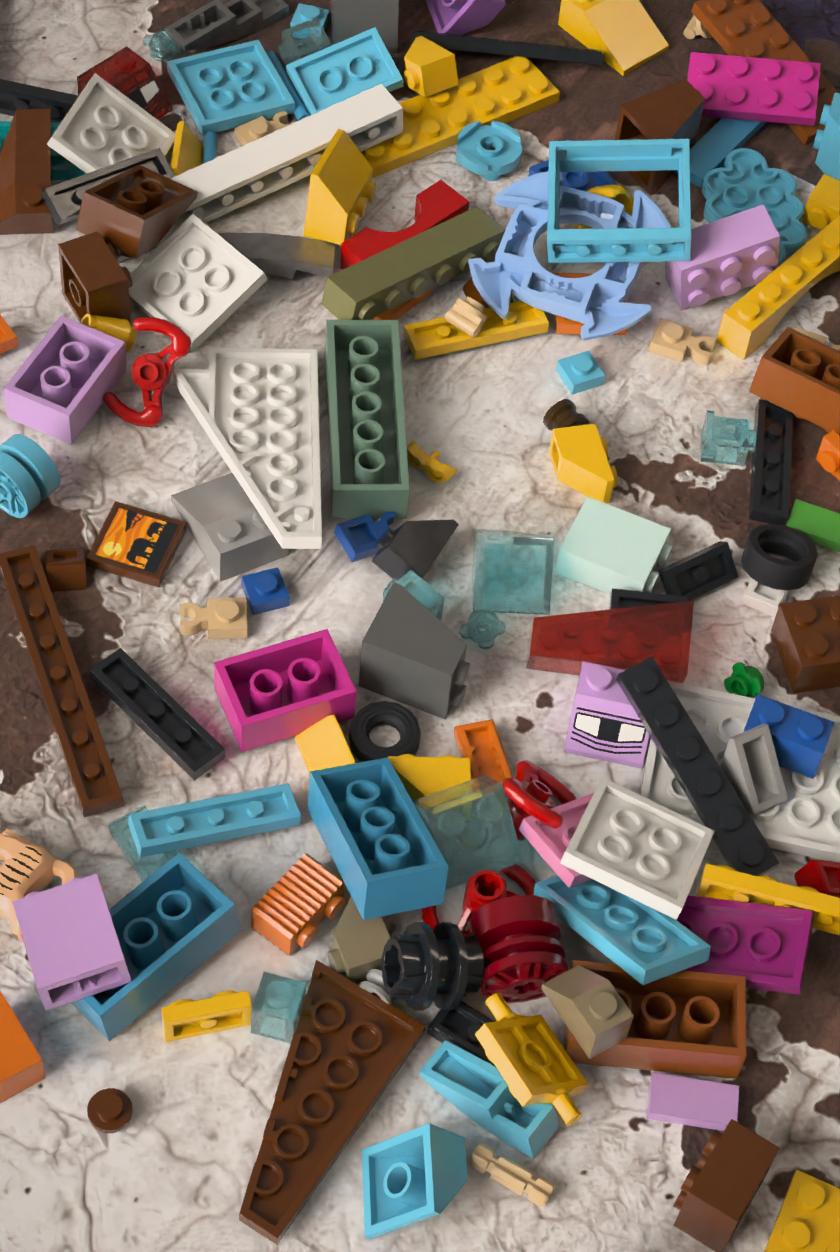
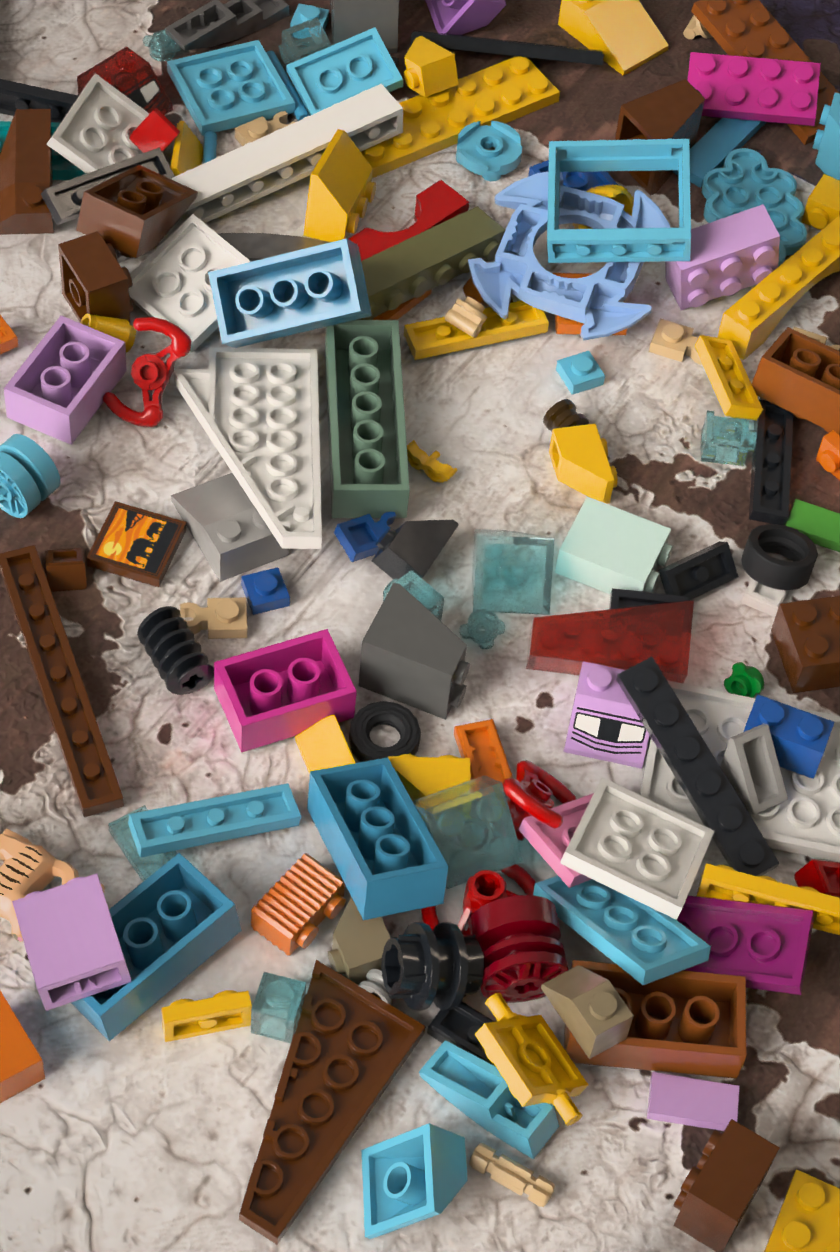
reddish brown plate [87,1088,133,1133] -> none
black plate [89,648,225,781] -> none
none -> red slope [129,108,180,153]
none -> black piece [137,606,214,695]
none -> dark azure brick [208,238,372,348]
none -> yellow plate [695,335,763,420]

